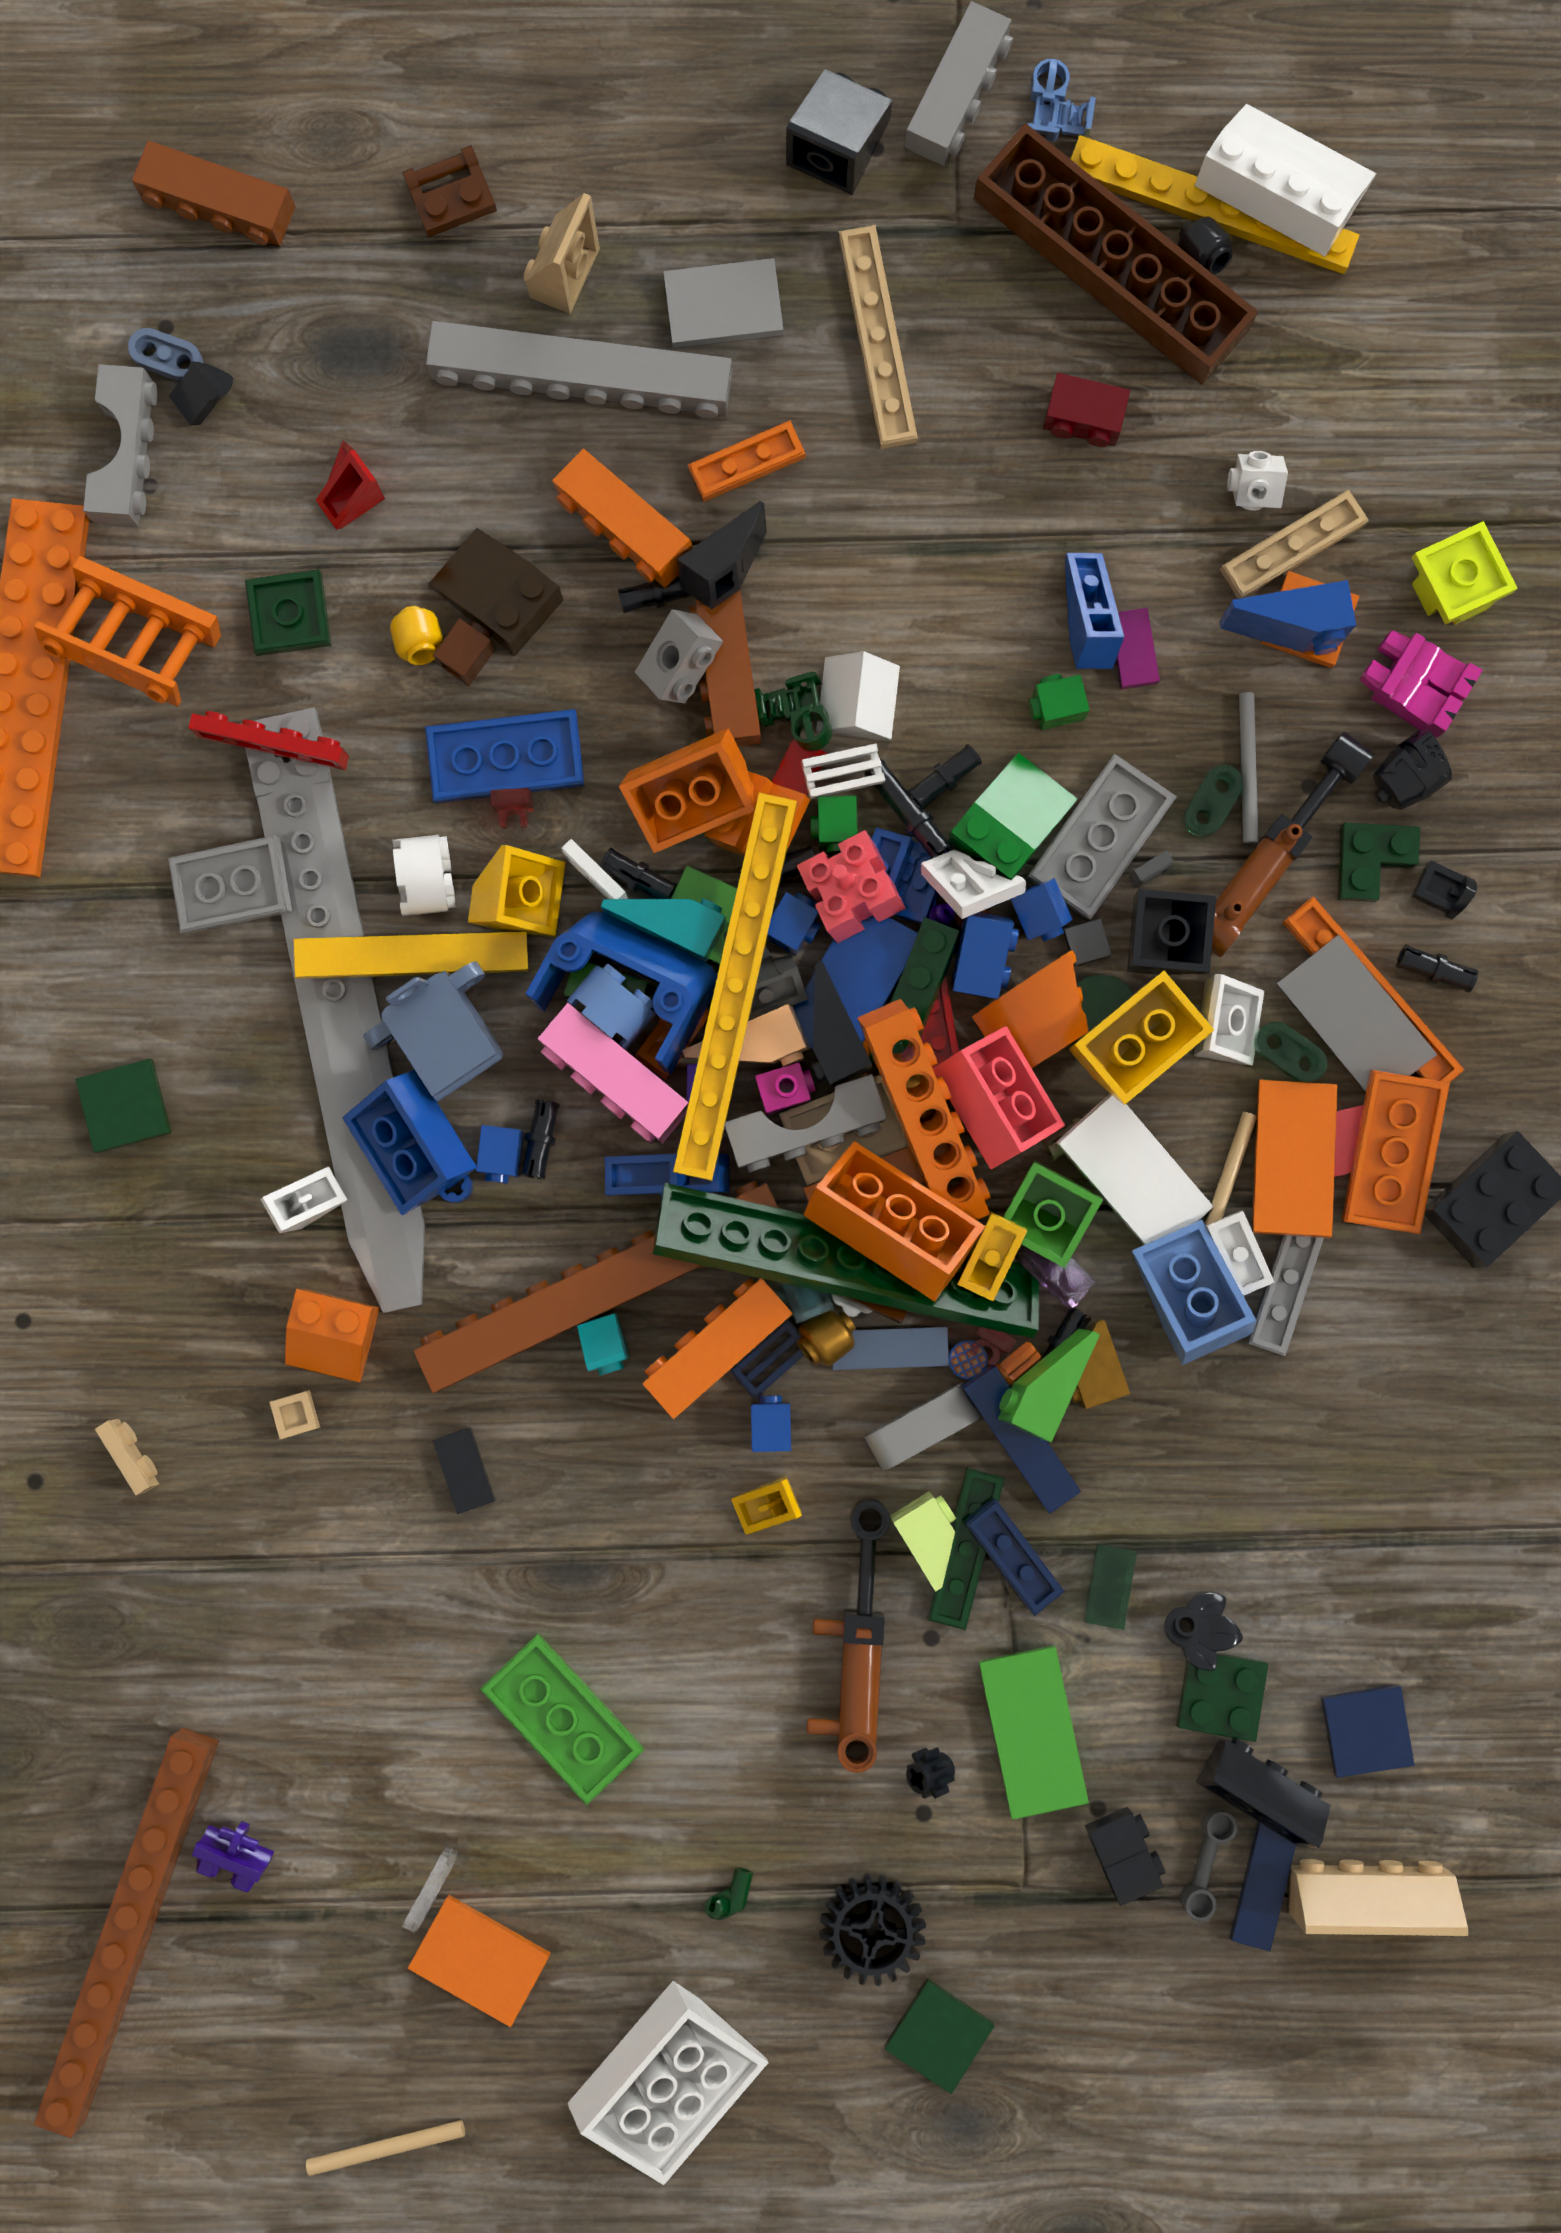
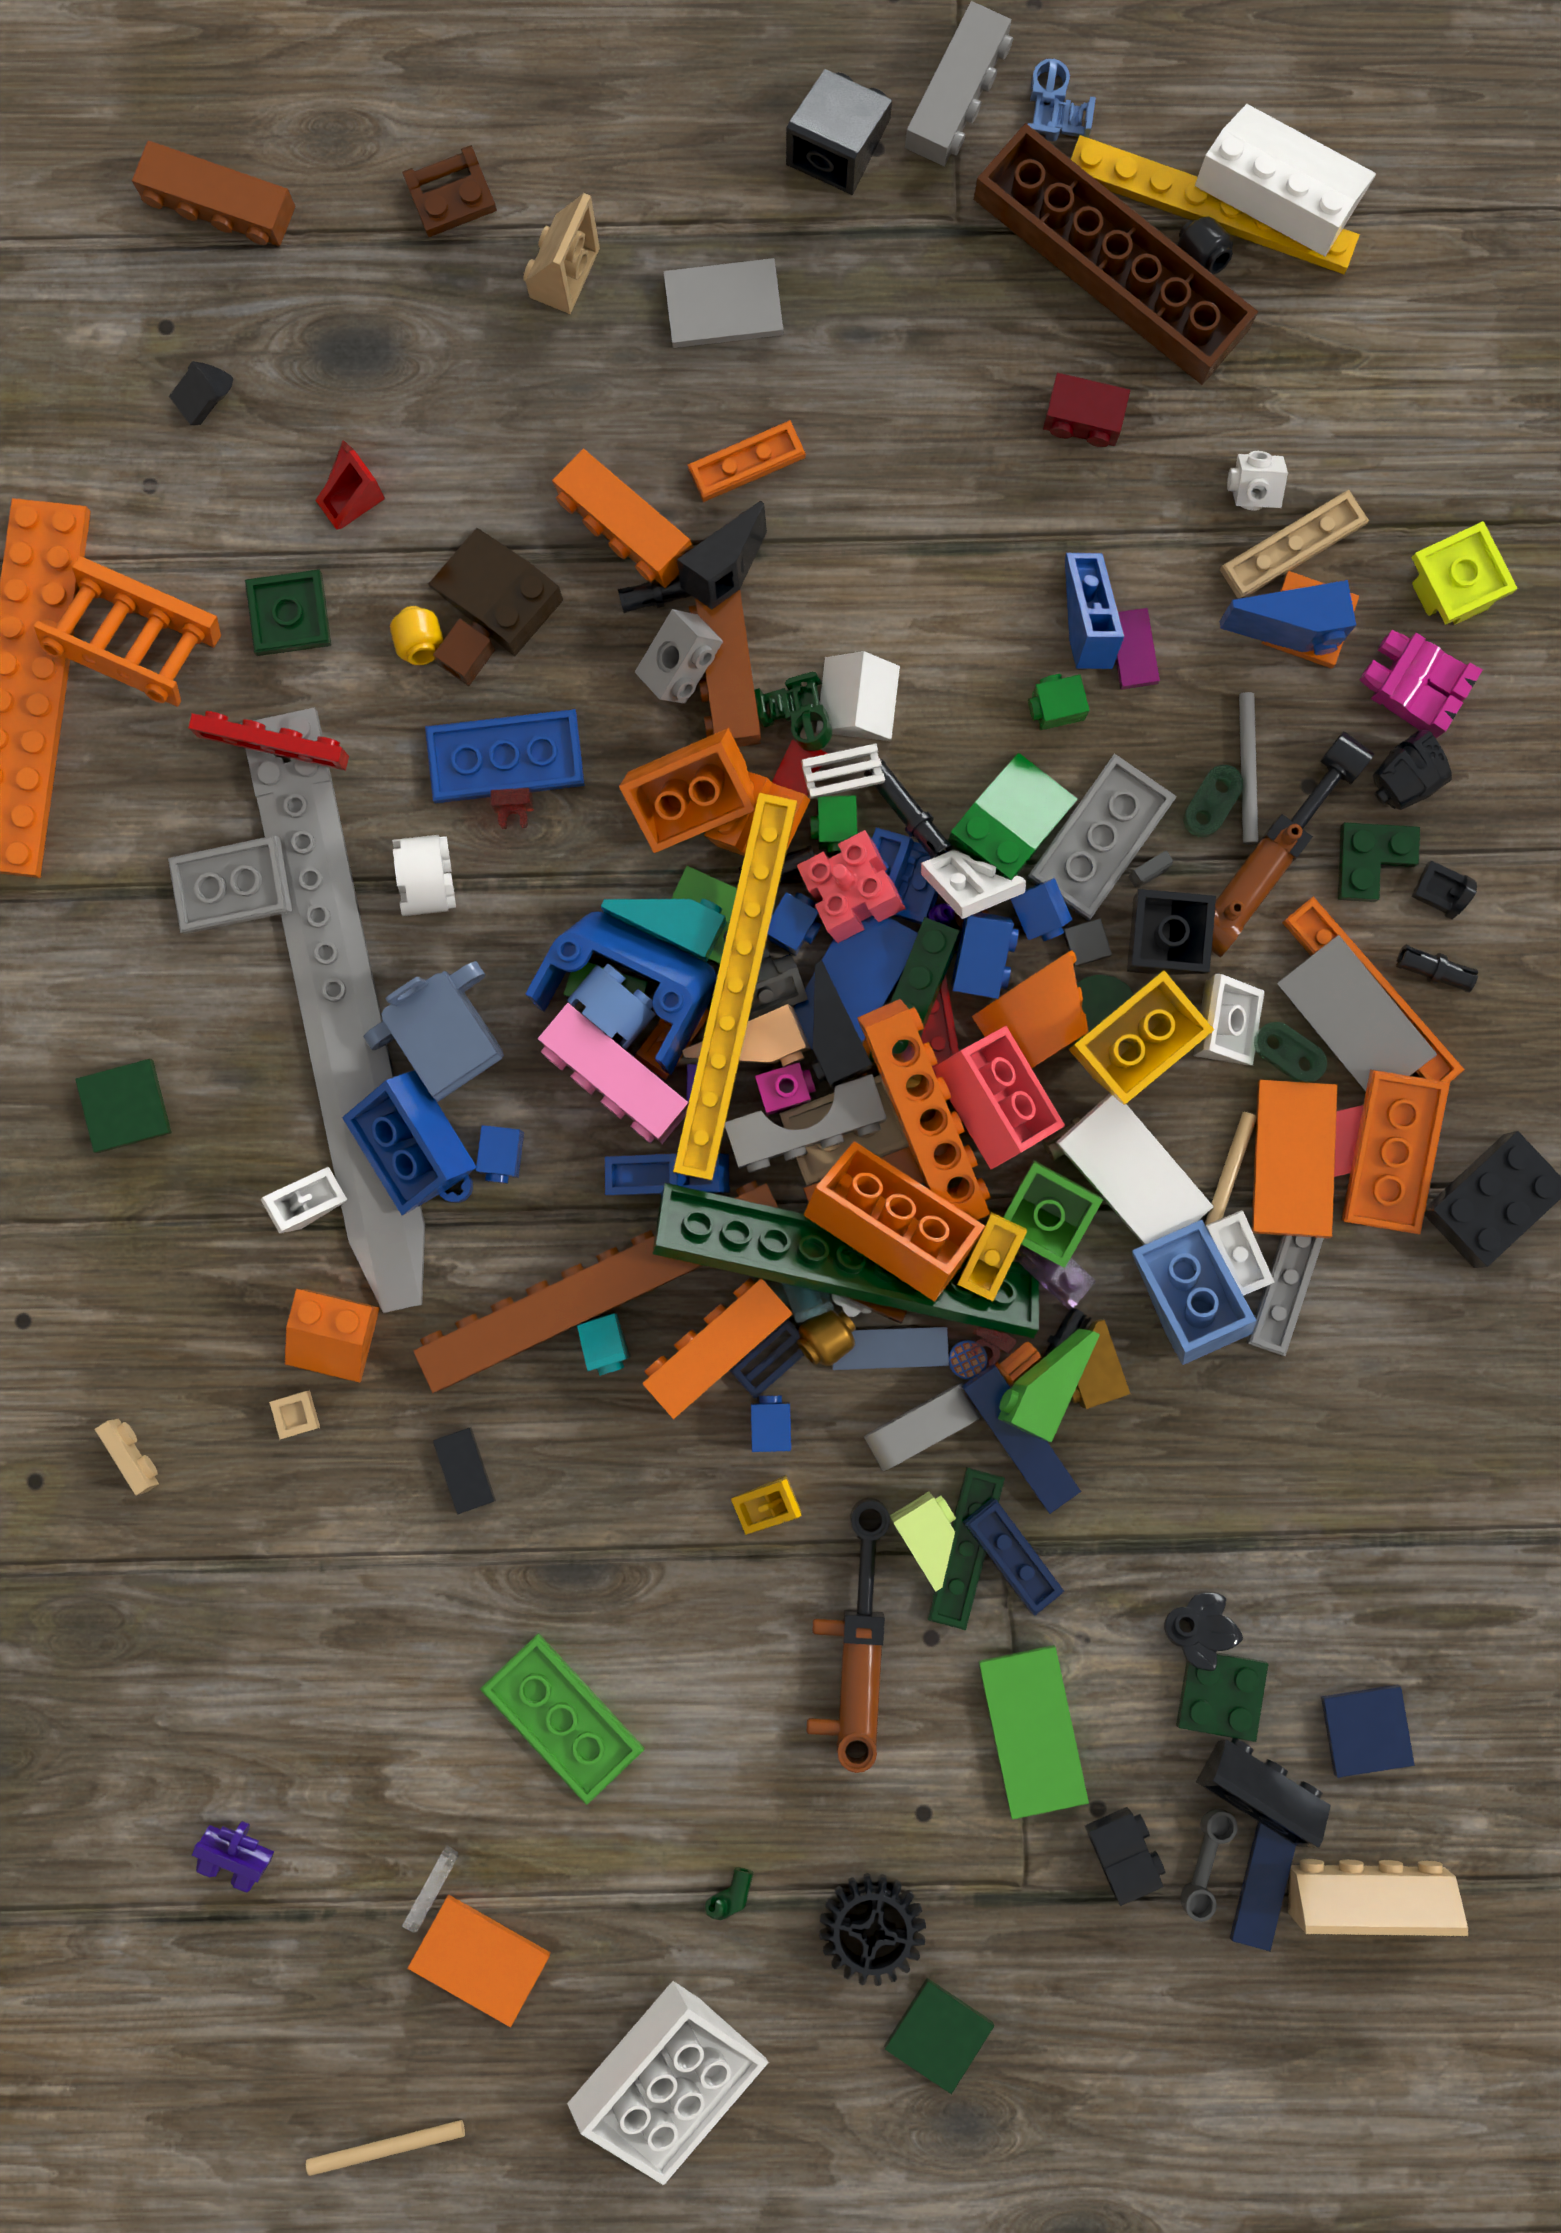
dark orange brick [33,1728,219,2138] -> none
light grey arch [83,364,157,527] -> none
sand blue plate [128,328,204,382] -> none
yellow tile [294,932,528,979] -> none
light grey brick [426,321,732,418] -> none
yellow slope [468,845,566,937] -> none
black pin [521,1099,560,1180] -> none
white tile [562,839,628,899] -> none
black pin [600,848,677,899] -> none
tan tile [838,225,918,449] -> none
black gear [906,1747,955,1799] -> none
black pin [908,744,982,810] -> none
clear green plate [1083,1543,1137,1630] -> none

